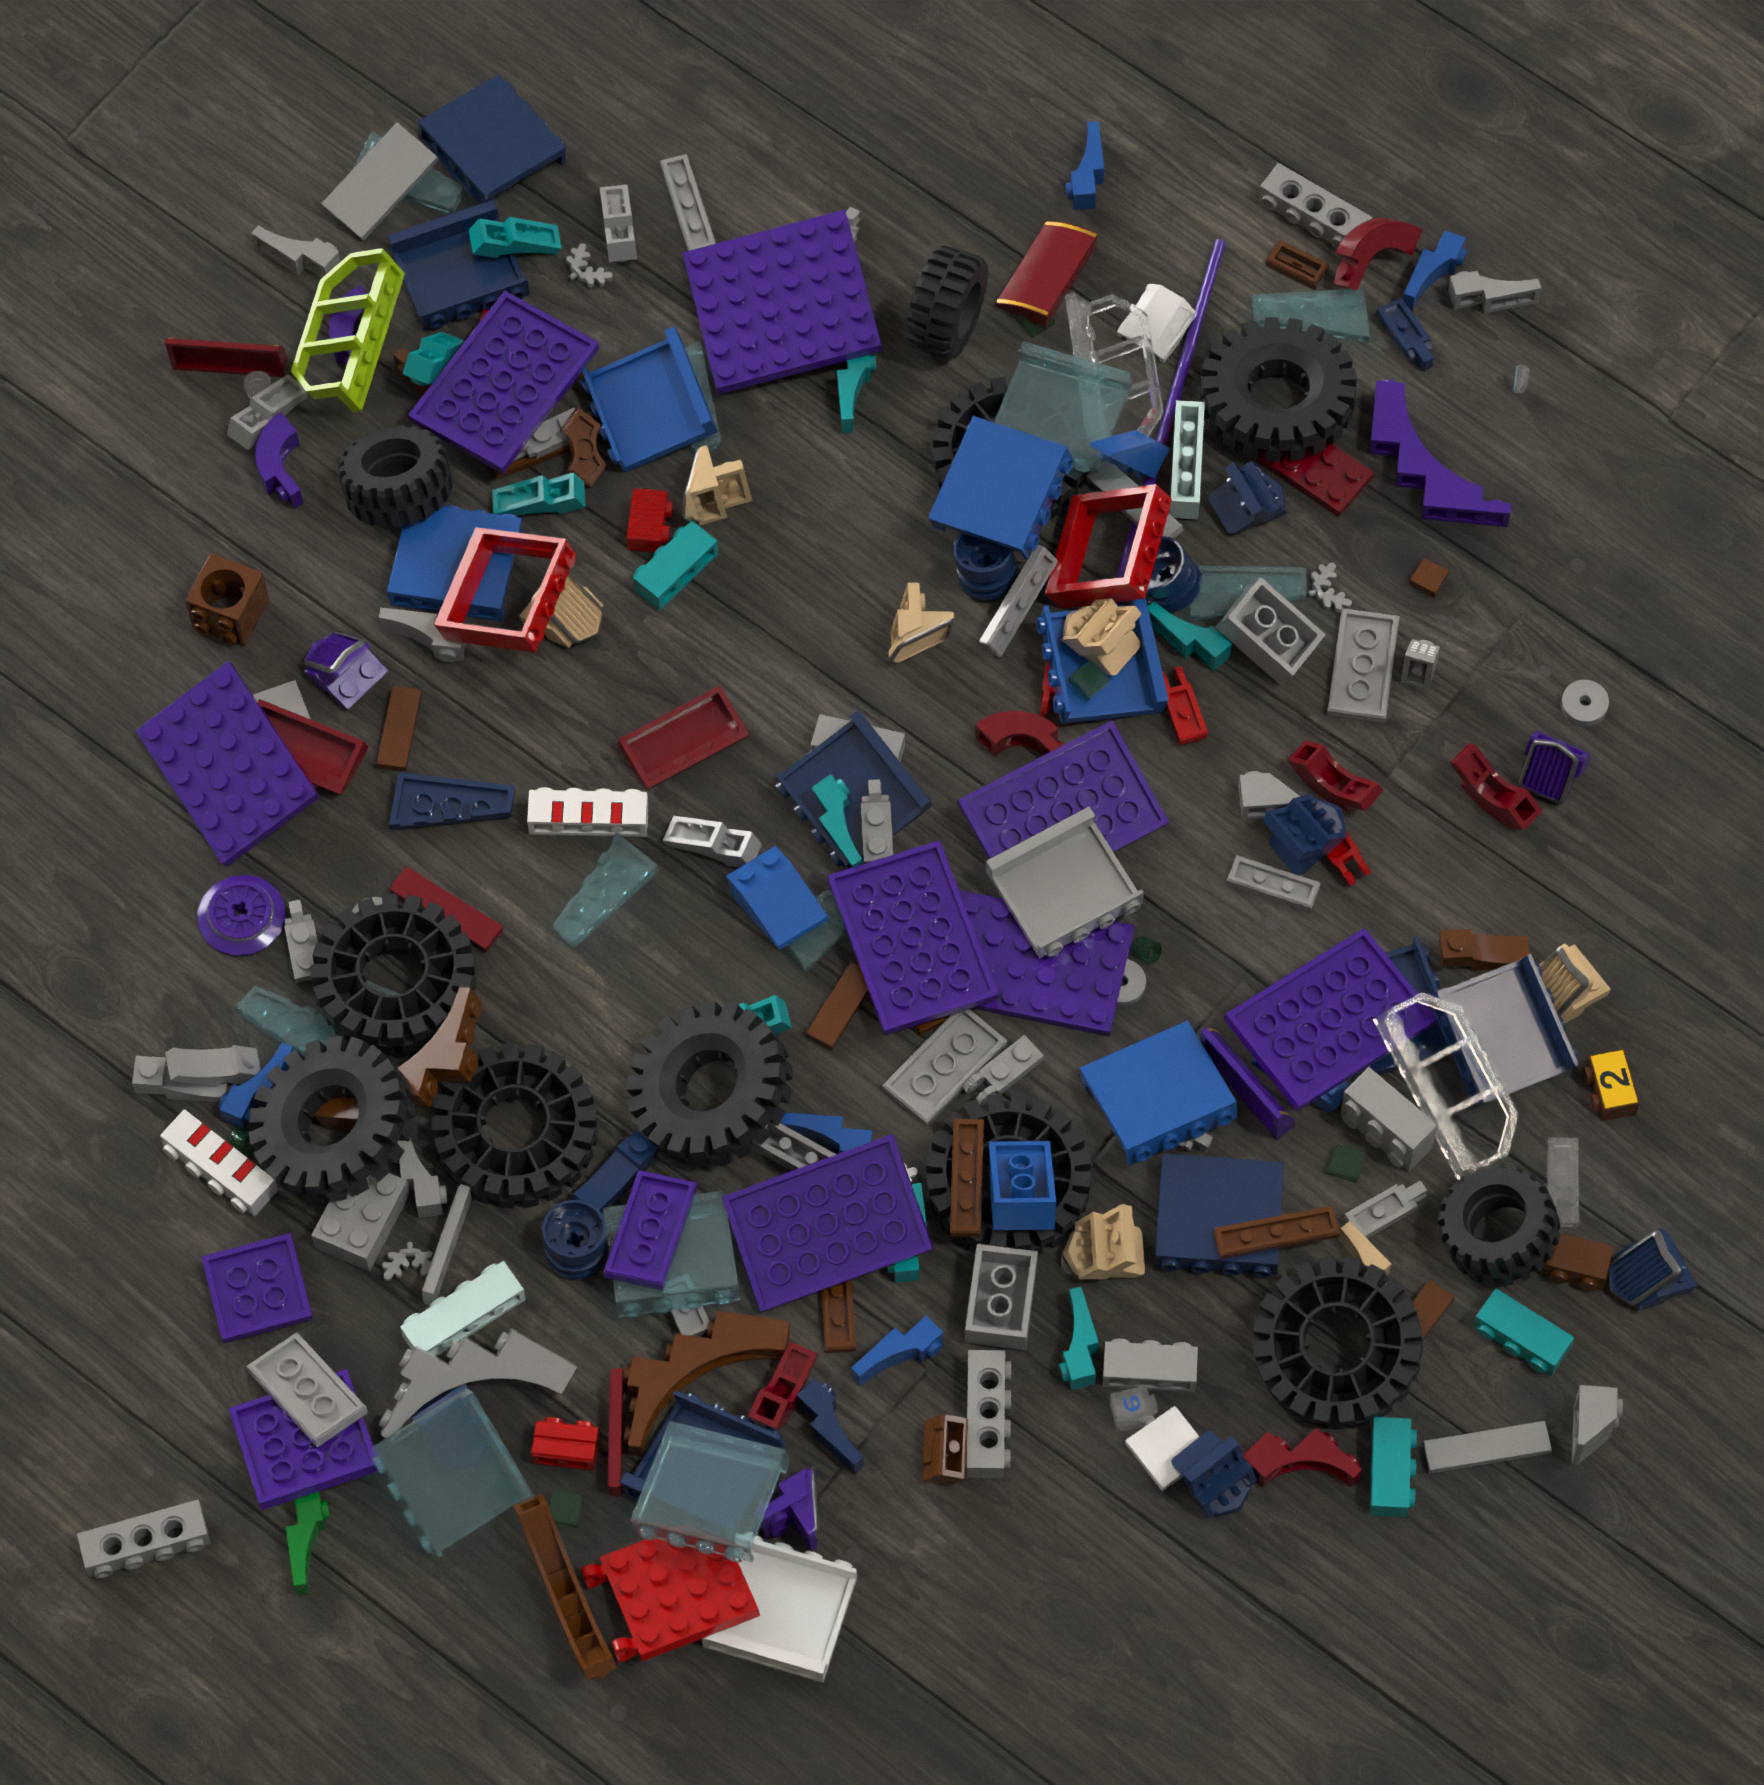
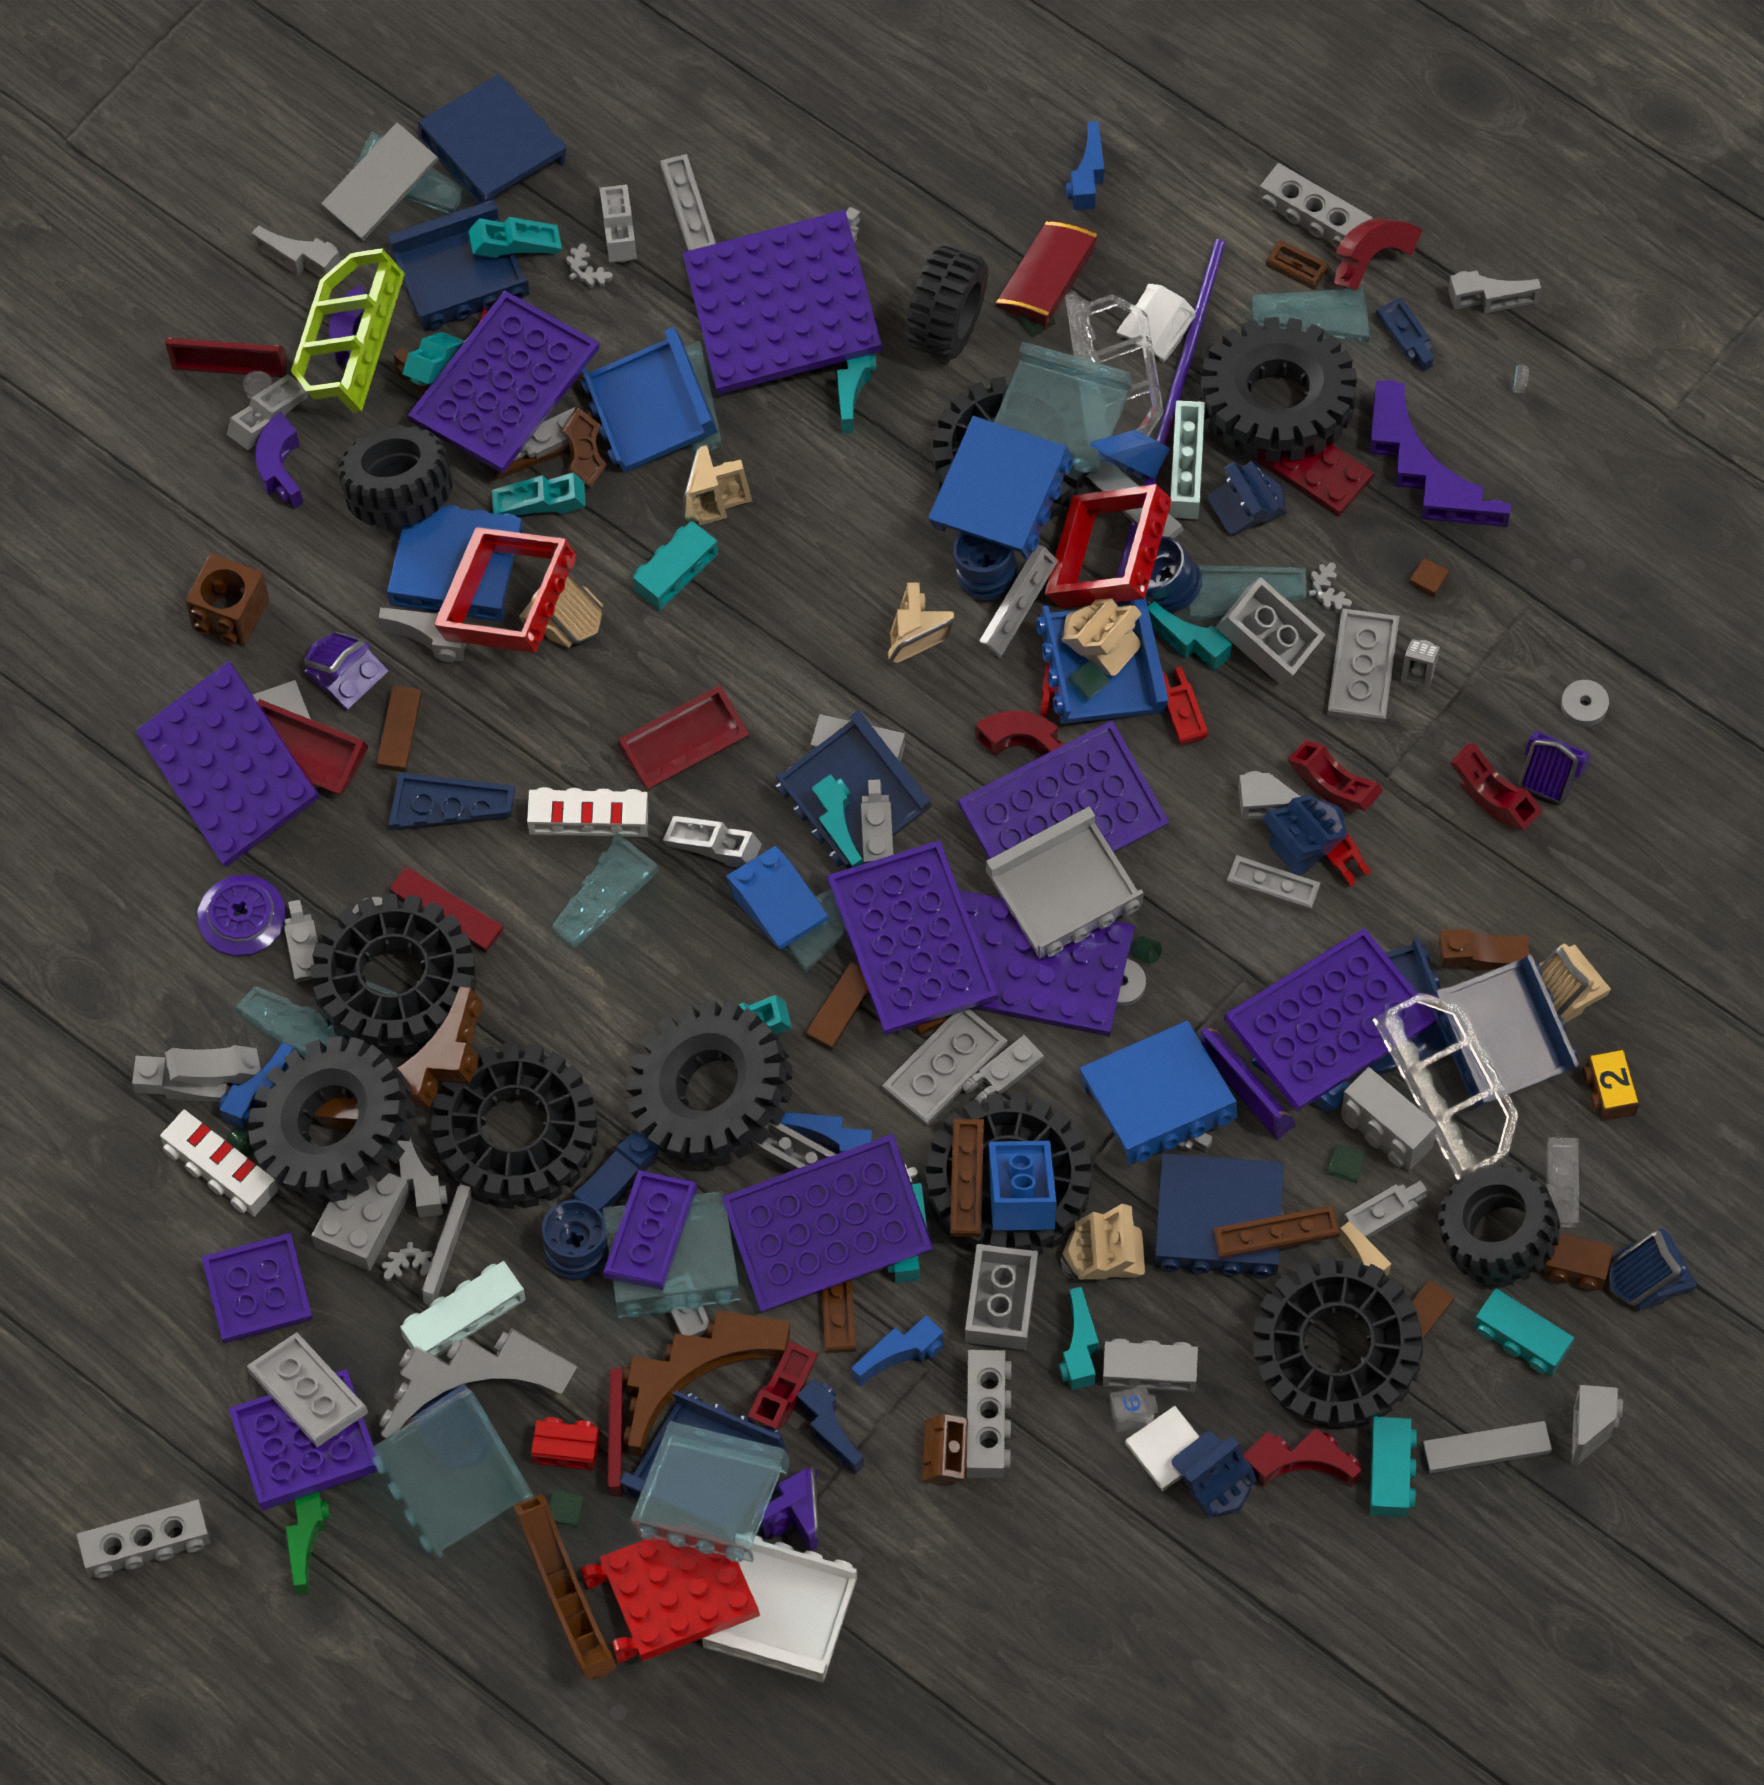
red brick [627,488,673,553] -> none
blue slope [1403,230,1468,312] -> none

